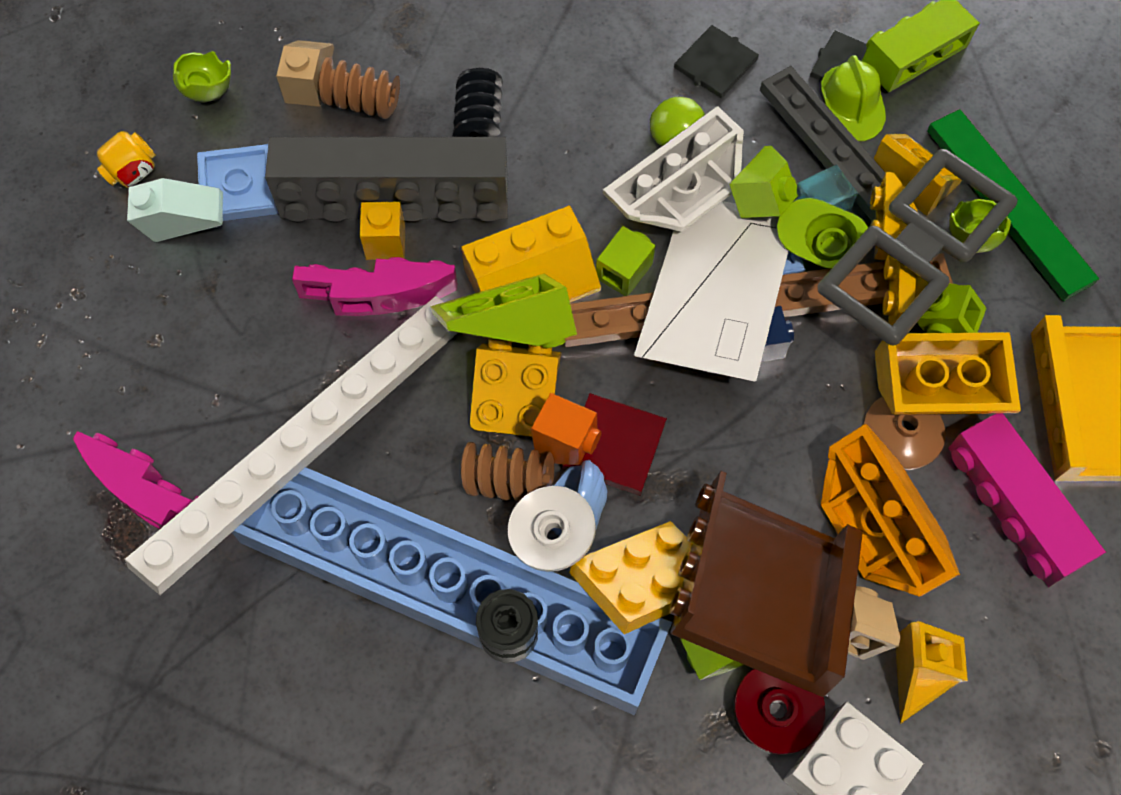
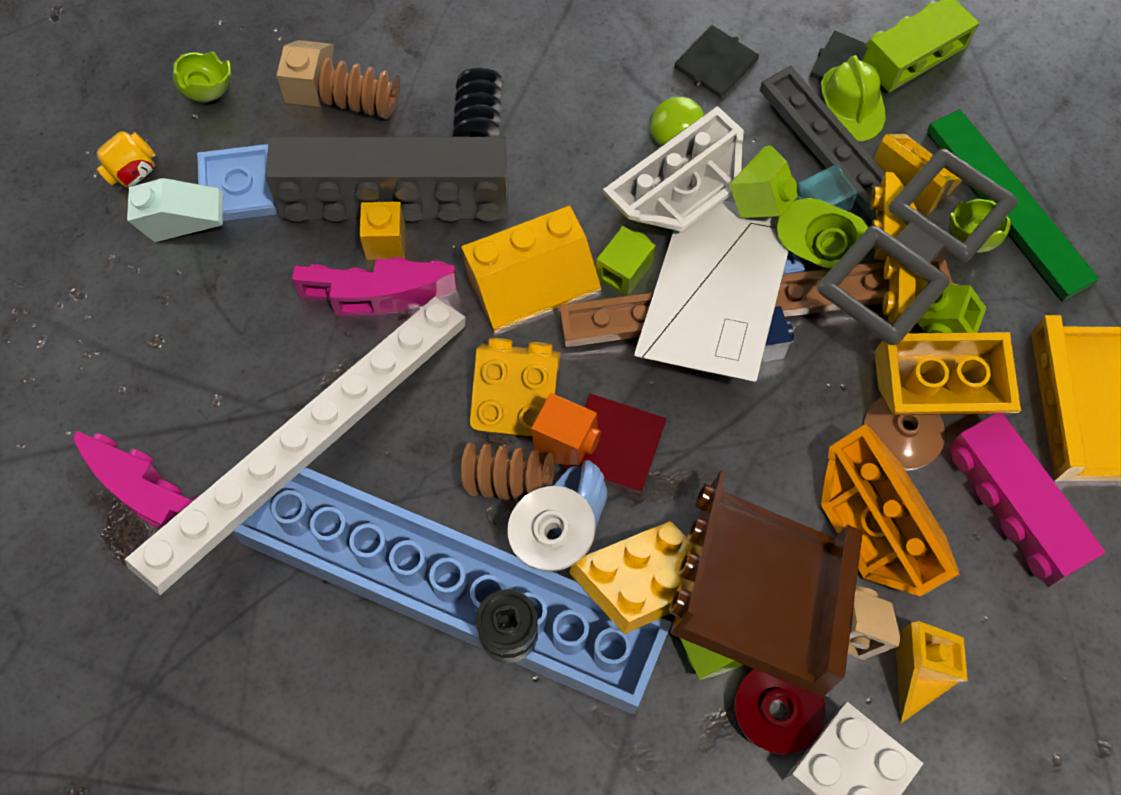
lime slope [430,274,577,348] -> none

